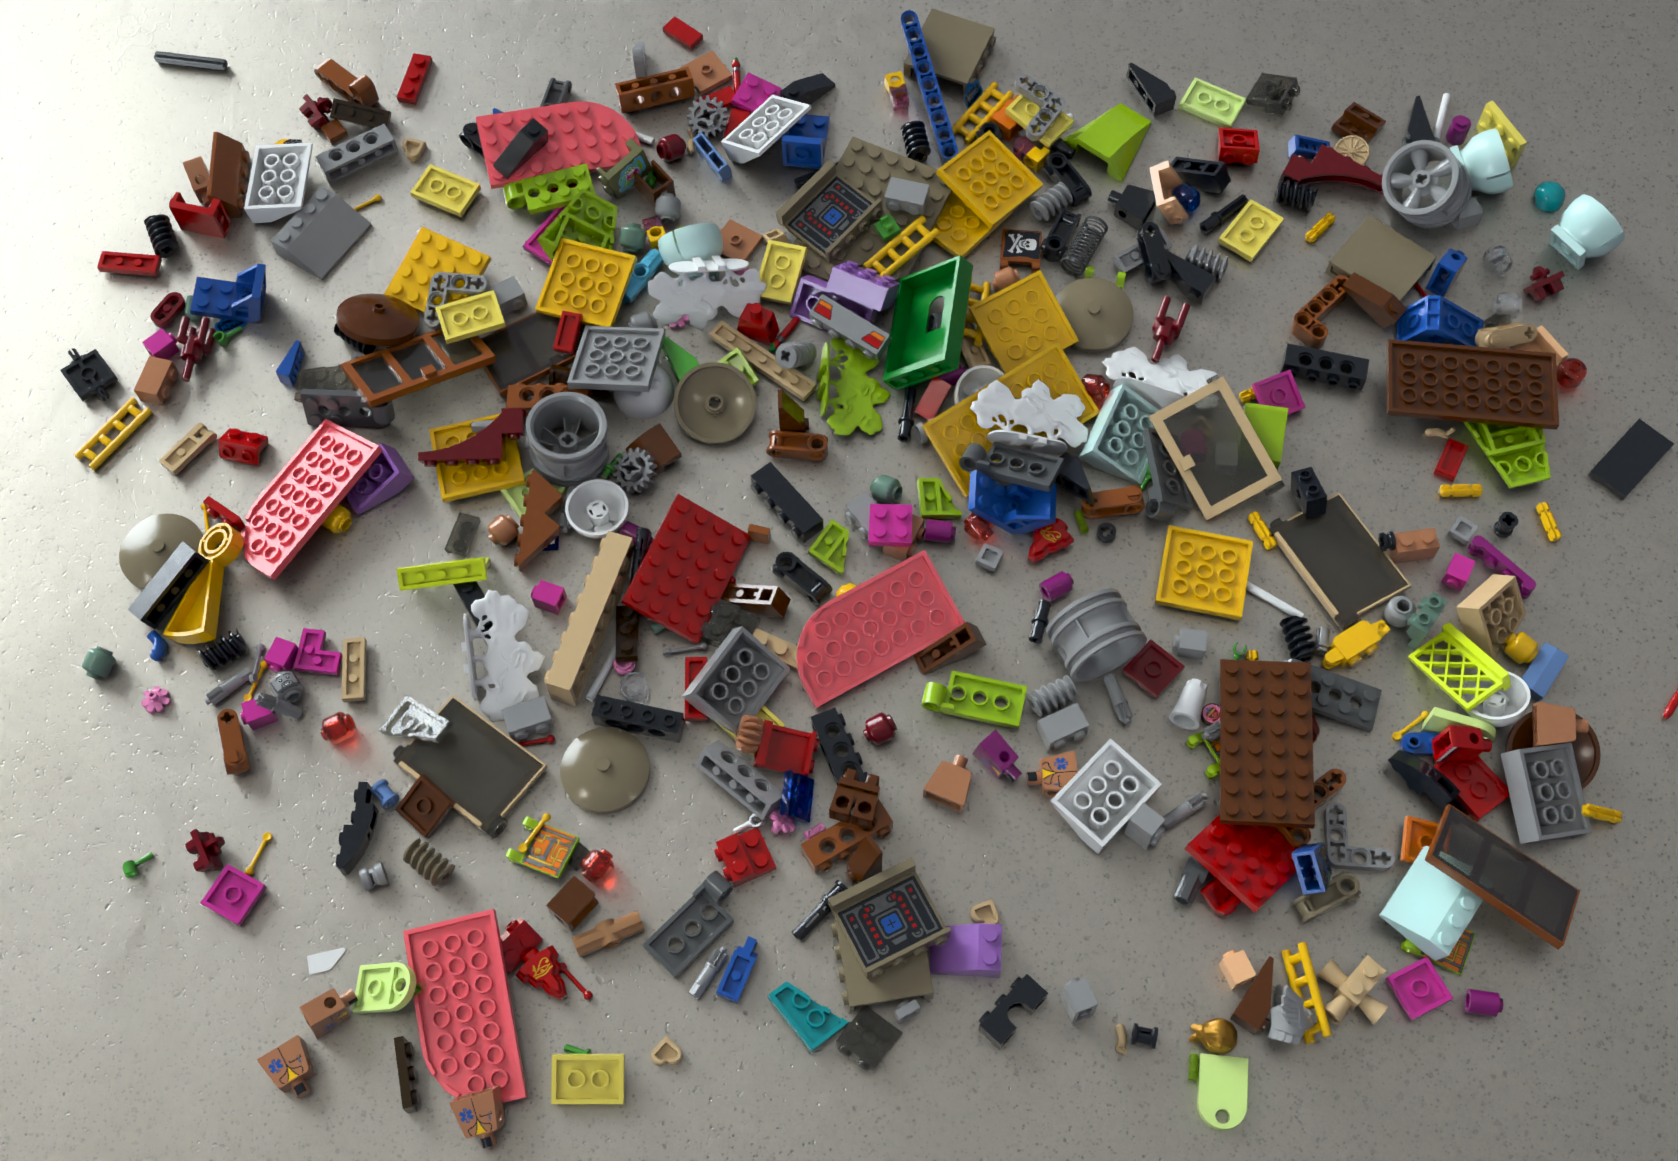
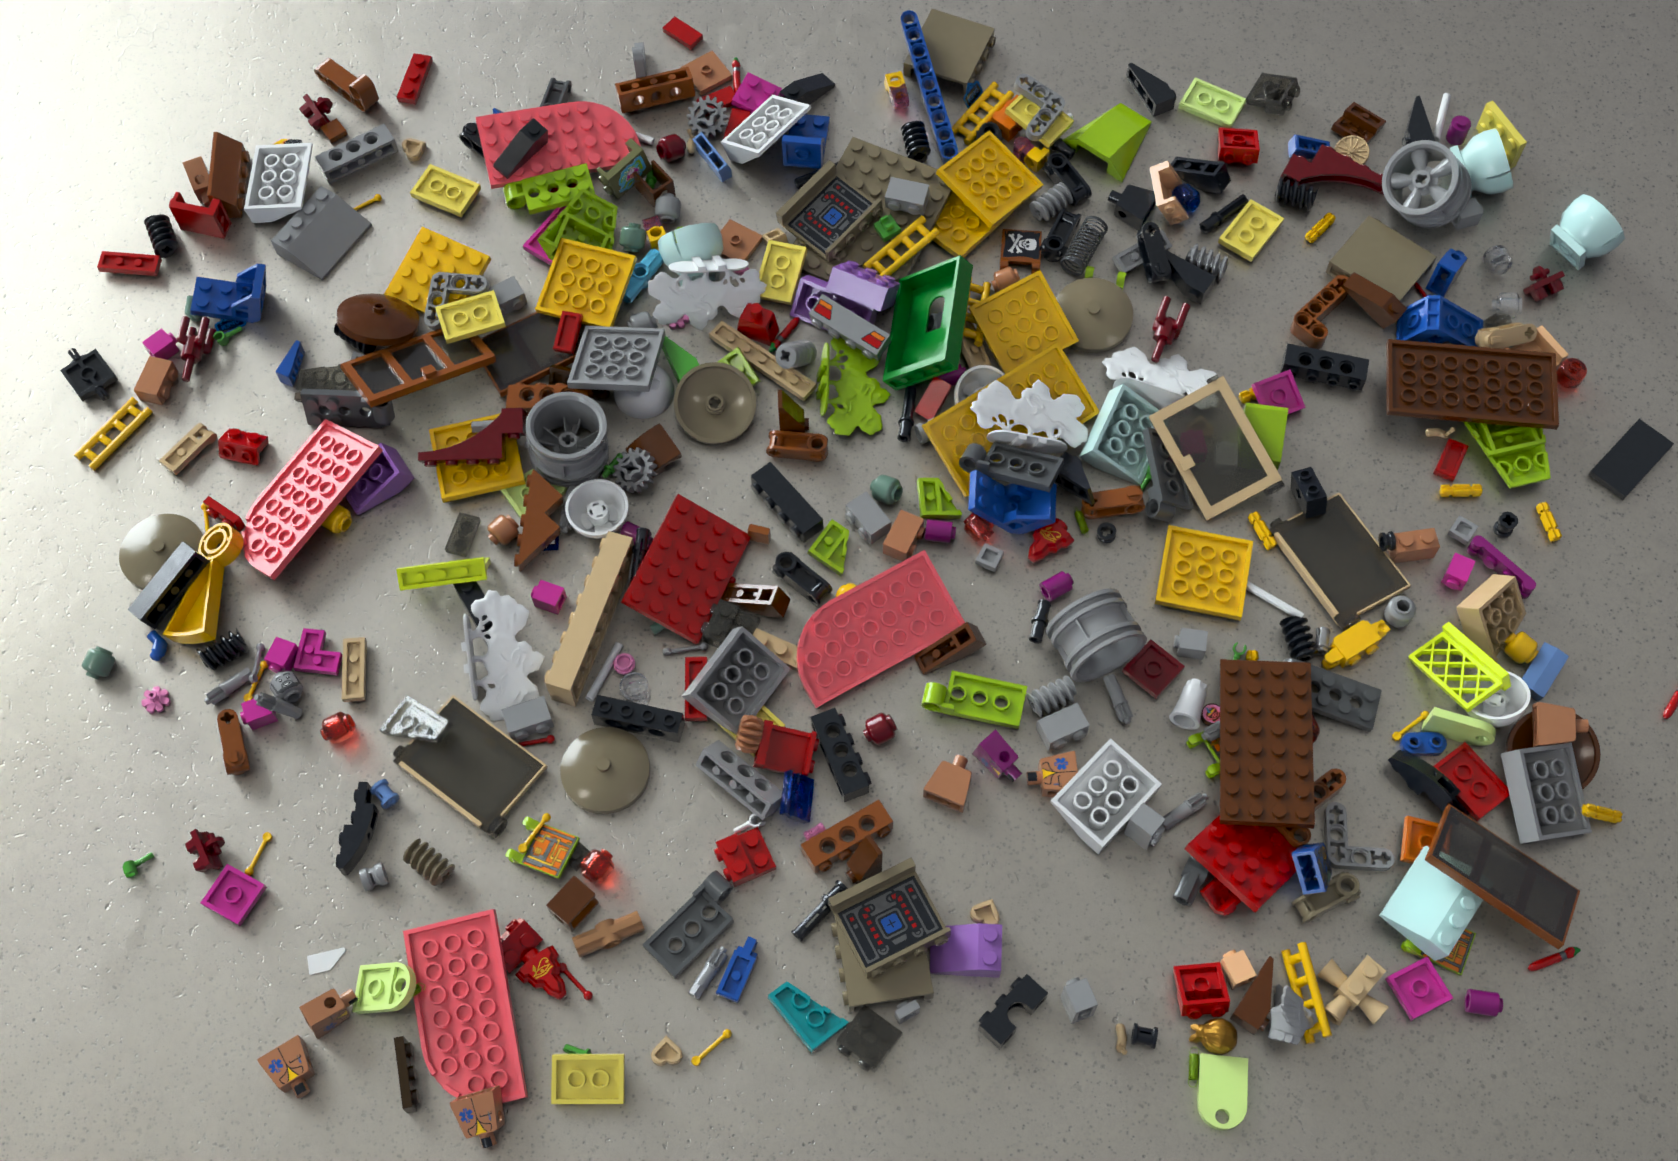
dark red plate [150,292,186,328] -> none
axle [154,51,228,71] -> none
dark brown plate [330,98,391,128] -> none
reddish brown tile [395,774,456,838] -> none
dark brown plate [615,605,639,663] -> none
bright pink plant [770,810,796,834] -> none
reddish brown hips [829,768,880,829] -> none
dark pink plate [868,504,913,547] -> none
clear red head [1081,374,1110,401] -> none
sand green plate [1406,592,1448,651] -> none
red torso [1431,725,1492,762] -> none
teal hair [1534,181,1565,212] -> none
none -> yellow hinge [691,1029,732,1066]
none -> red plate [1173,962,1230,1019]
none -> red piece [1528,947,1581,971]

